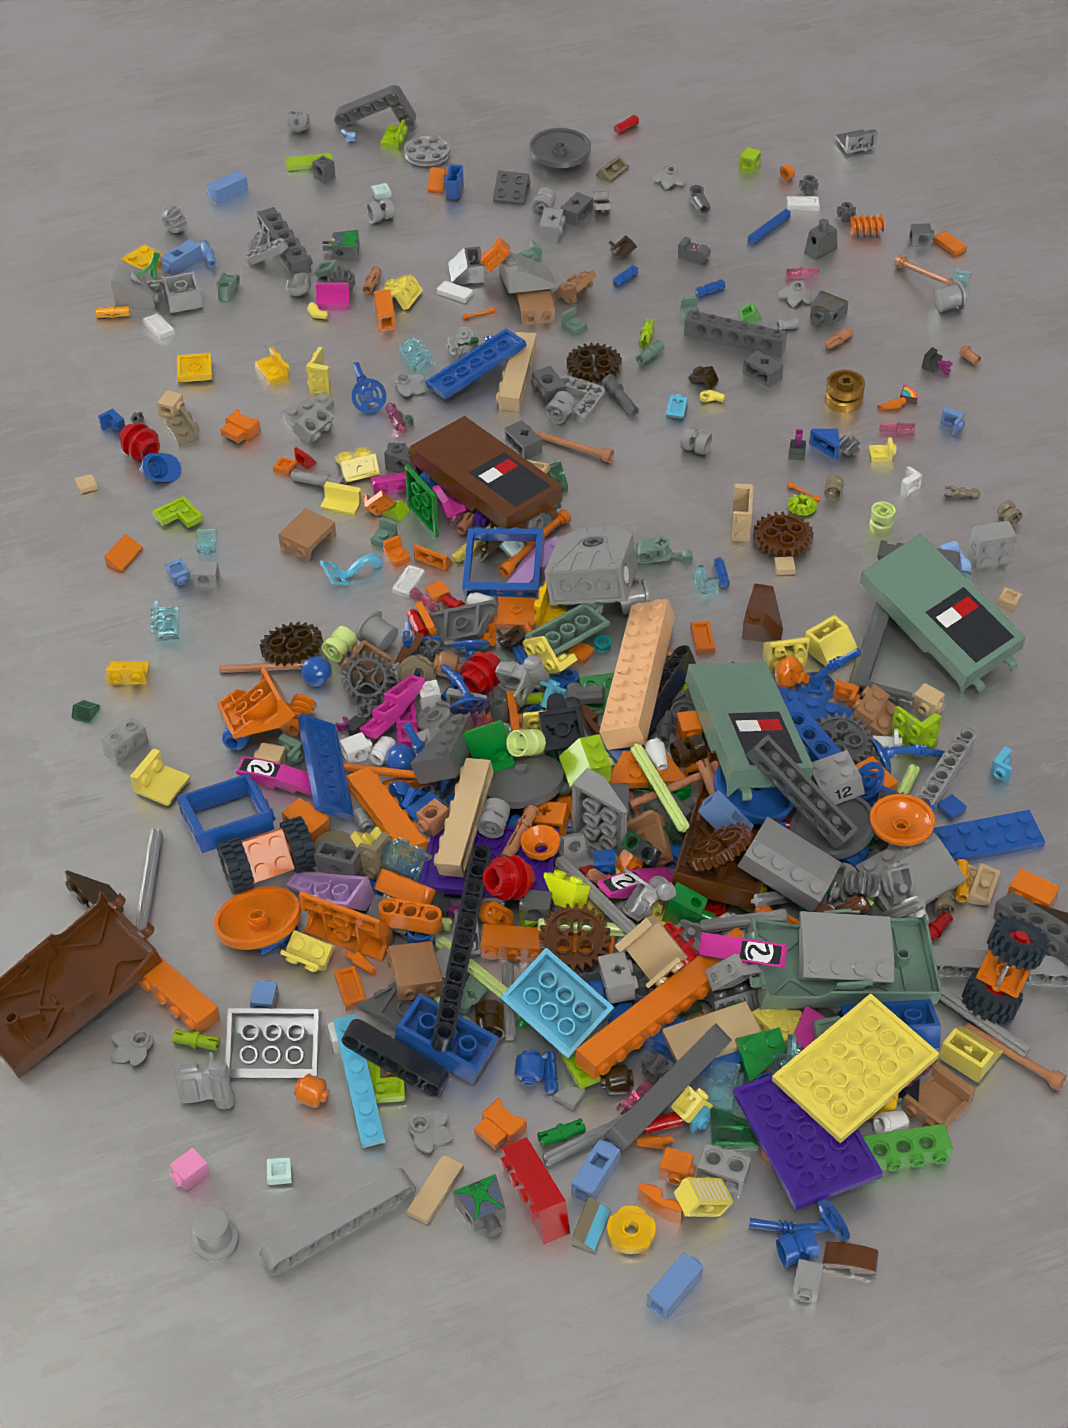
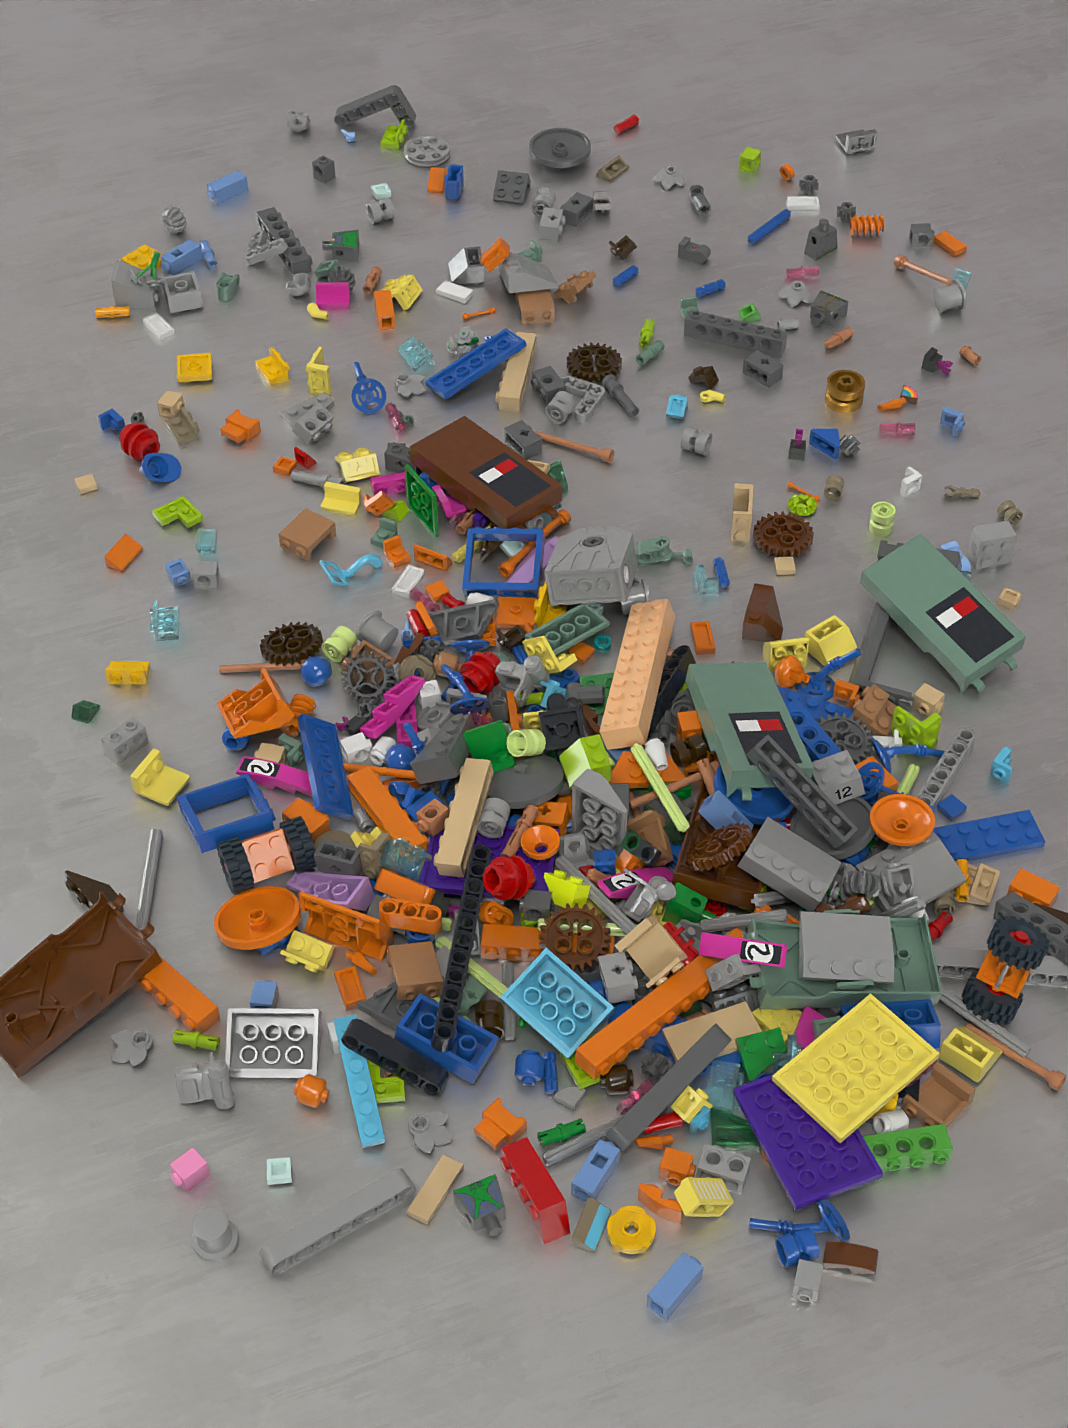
lime tile [285,153,332,171] -> none
sand green bracket [561,307,587,336] -> none
light yellow bracket [868,437,896,463] -> none

